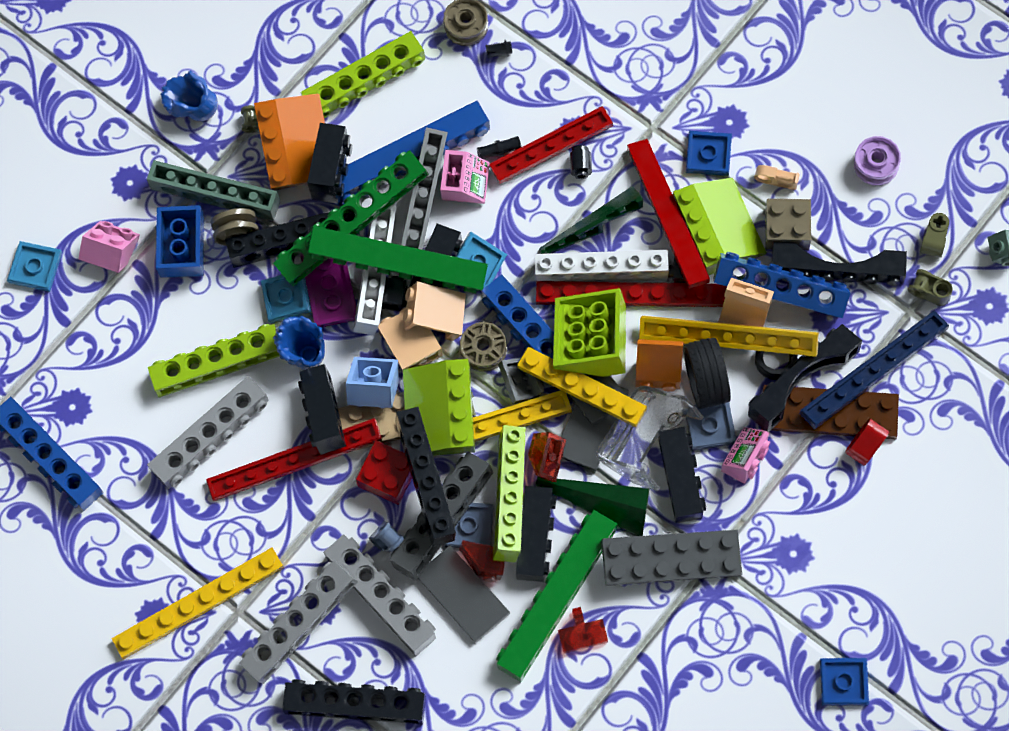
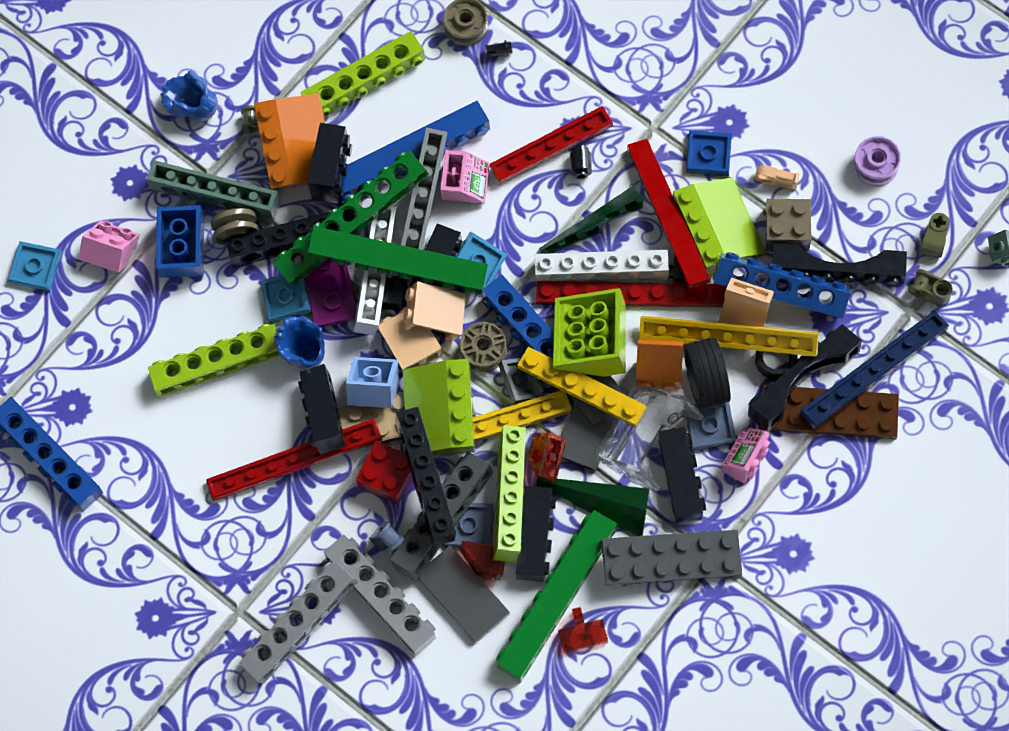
yellow plate [111,547,284,660] -> none
light grey brick [147,376,269,489] -> none
black brick [282,679,426,725] -> none
black pin [476,136,522,160] -> none
blue tile [820,658,869,706] -> none
red beam [845,418,889,466] -> none

